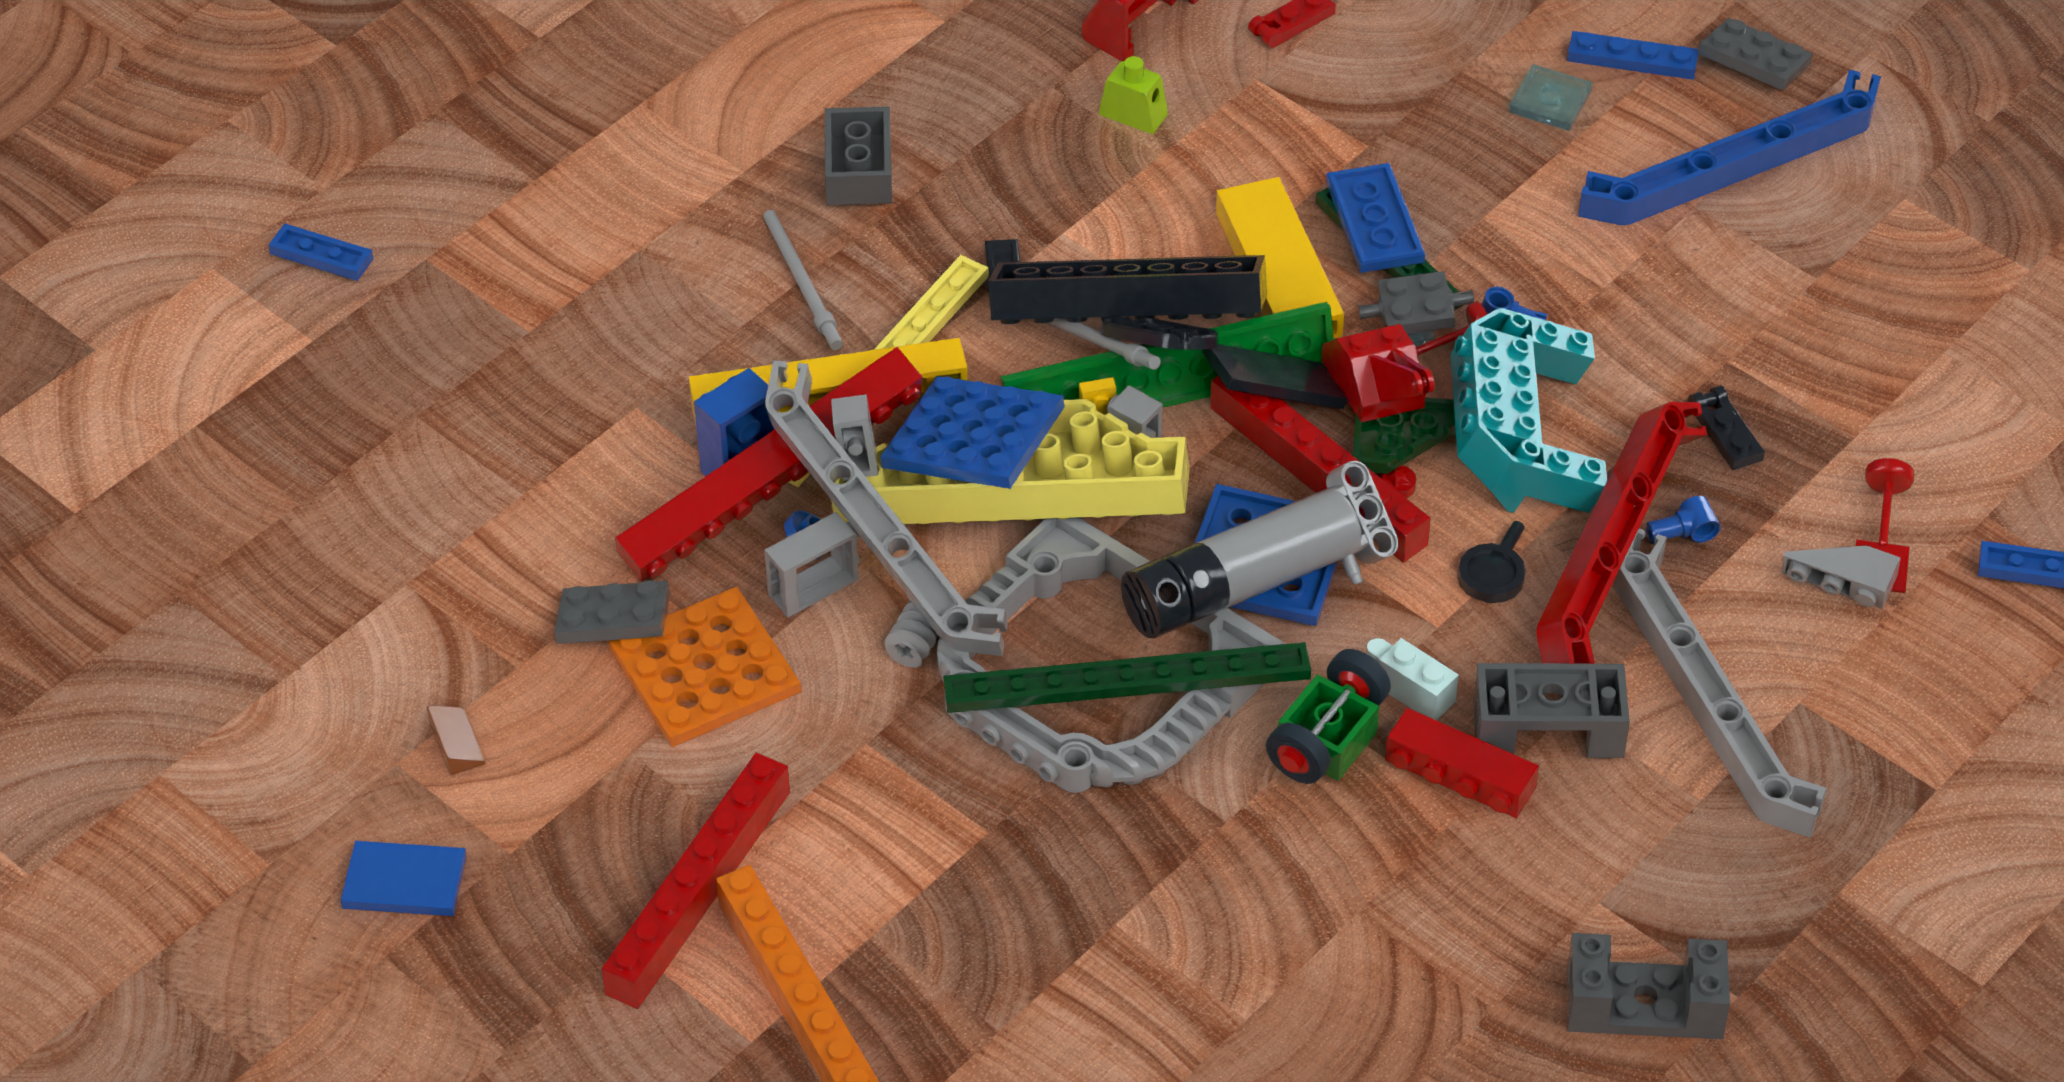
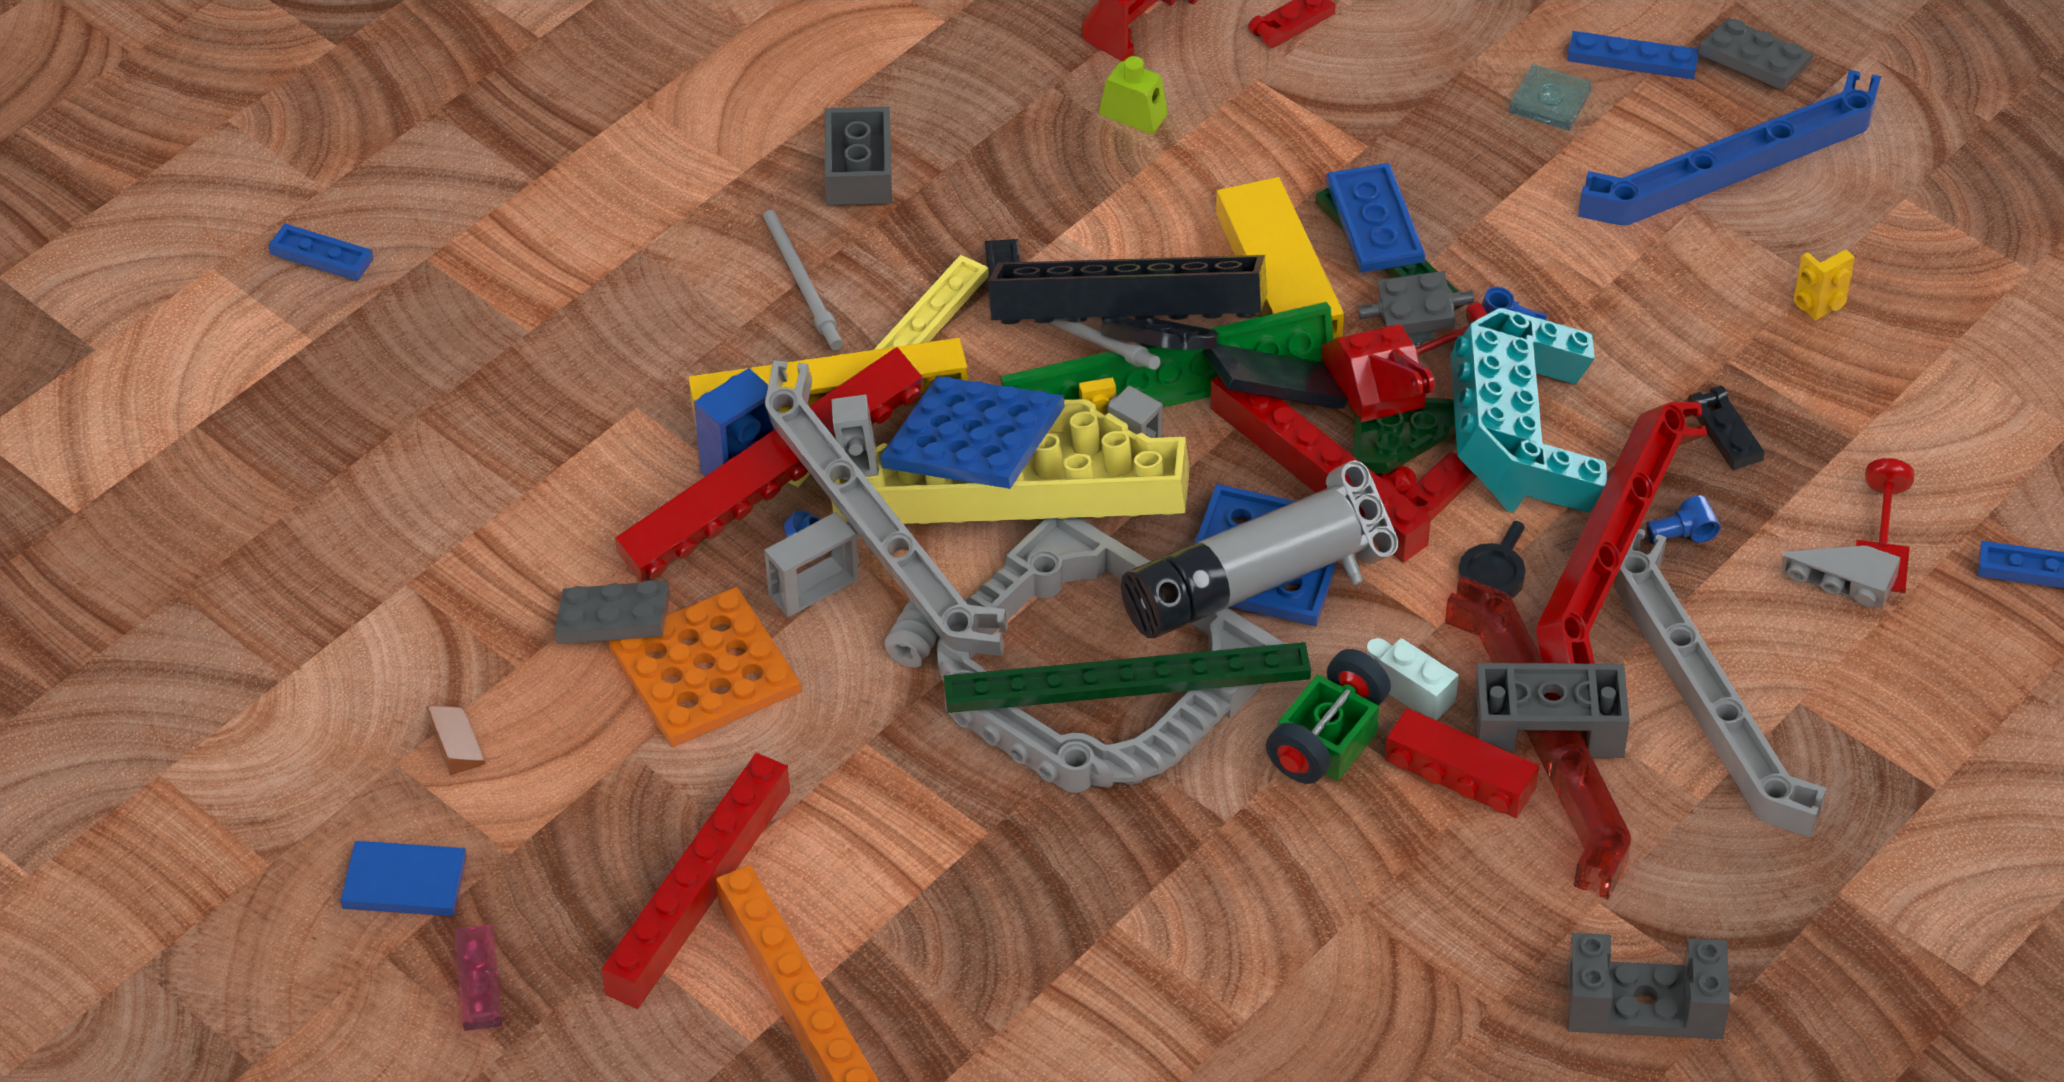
none -> clear pink plate [455,924,503,1031]
none -> red plate [1402,451,1477,520]
none -> clear red piece [1445,576,1631,900]
none -> yellow bracket [1794,249,1855,320]

